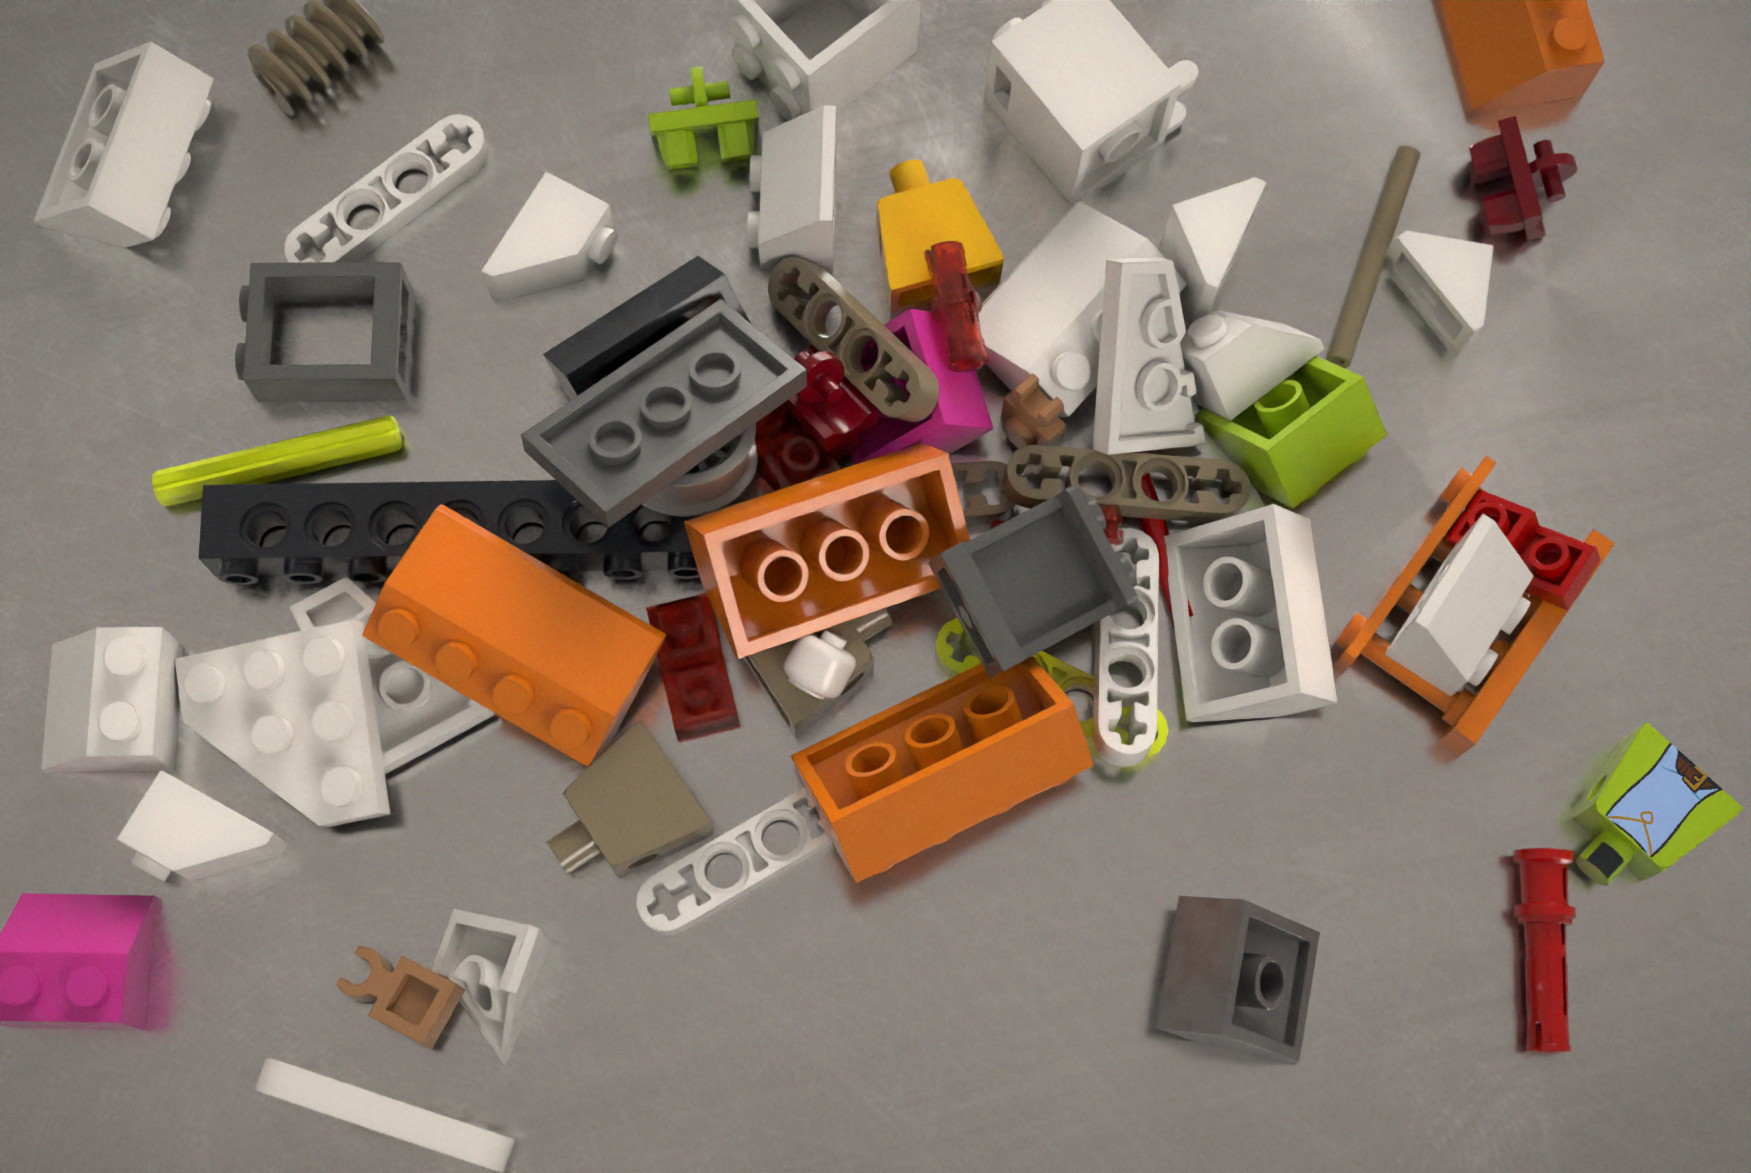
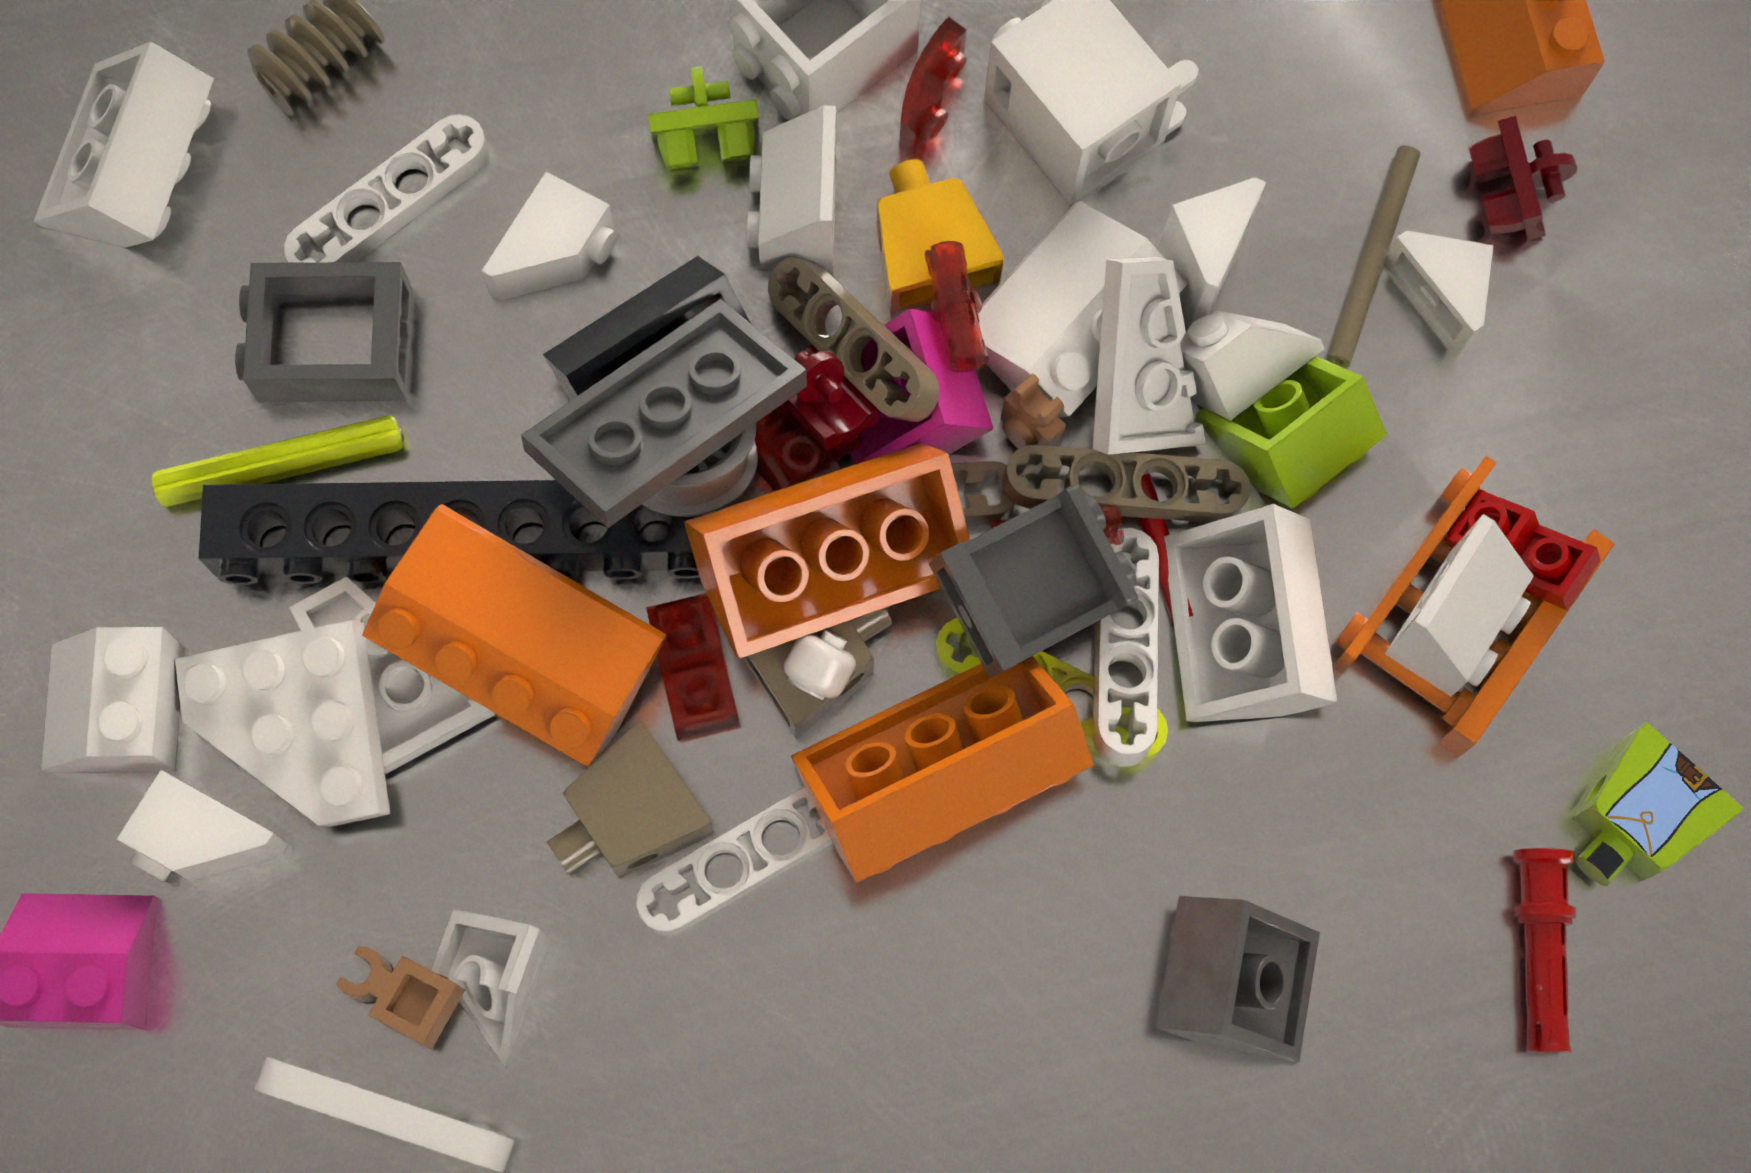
none -> clear red slope [899,16,967,155]

